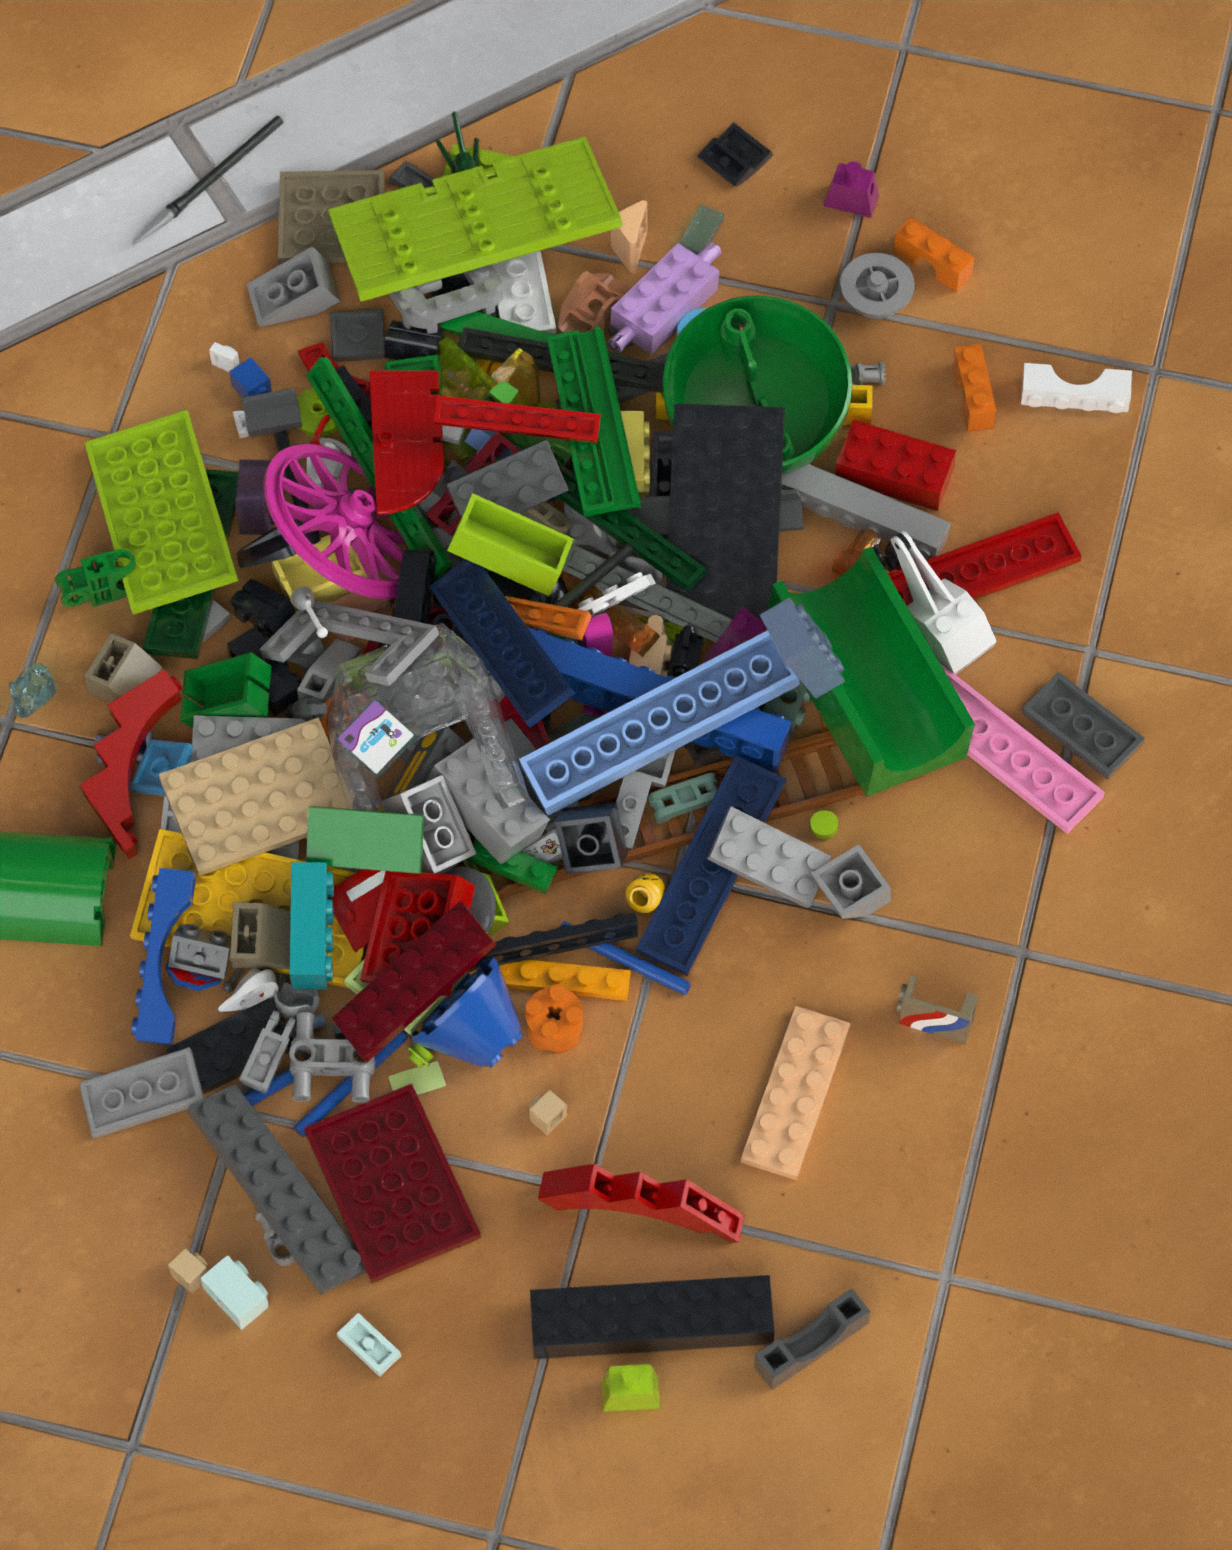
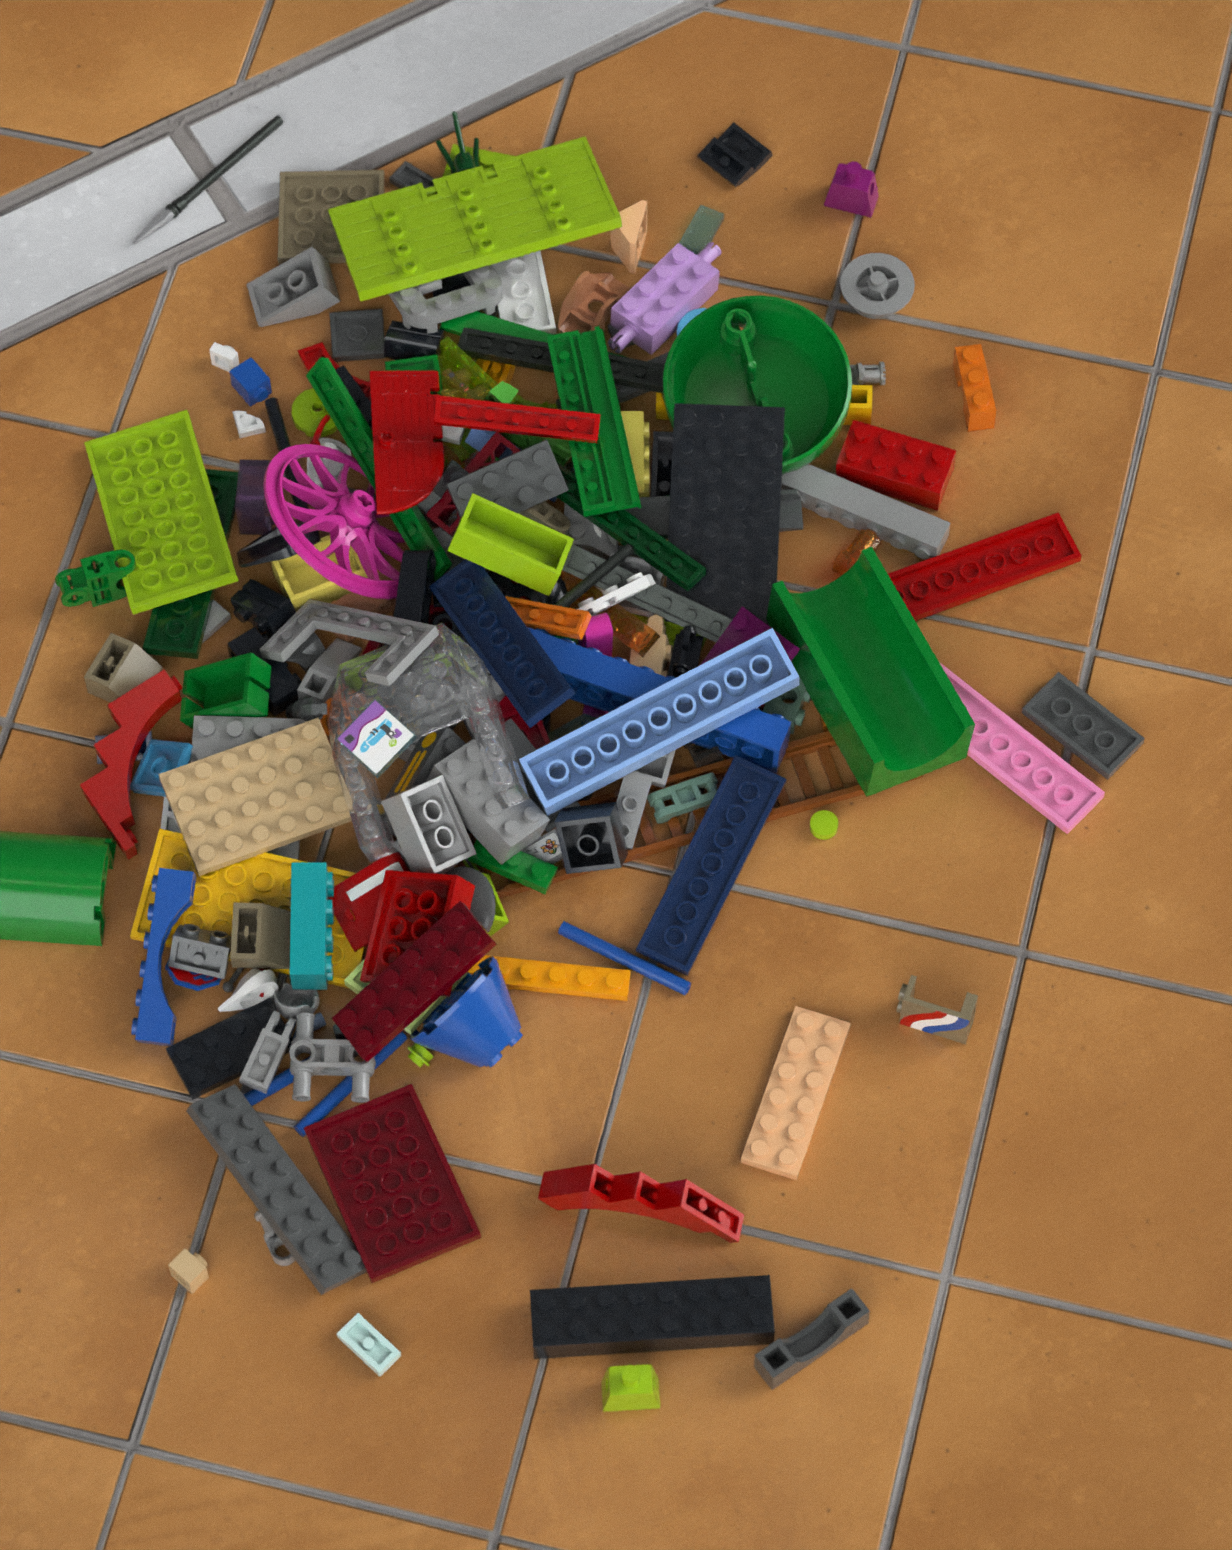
clear light blue hair [9,663,57,718] -> none
light grey tile [79,1047,204,1139] -> none
light aqua brick [200,1255,269,1330] -> none
dark grey panel [241,388,302,437] -> none
hinge [291,587,328,638] -> none
tile [306,806,424,873] -> none
yellowish green sticker [388,1061,446,1095] -> none
black plate [469,913,638,972] -> none
clear yellow slope [490,348,540,407] -> none
orange brick [525,985,584,1053] -> none
tan plate [529,1090,567,1135] -> none
yellow head [625,873,666,913] -> none
light grey plate [707,807,831,908] -> none
sand blue brick [760,598,845,698] -> none
light grey slope [811,844,892,919] -> none
white slope [873,530,997,675] -> none
orange arch [893,217,974,292] -> none
white arch [1021,363,1132,413] -> none

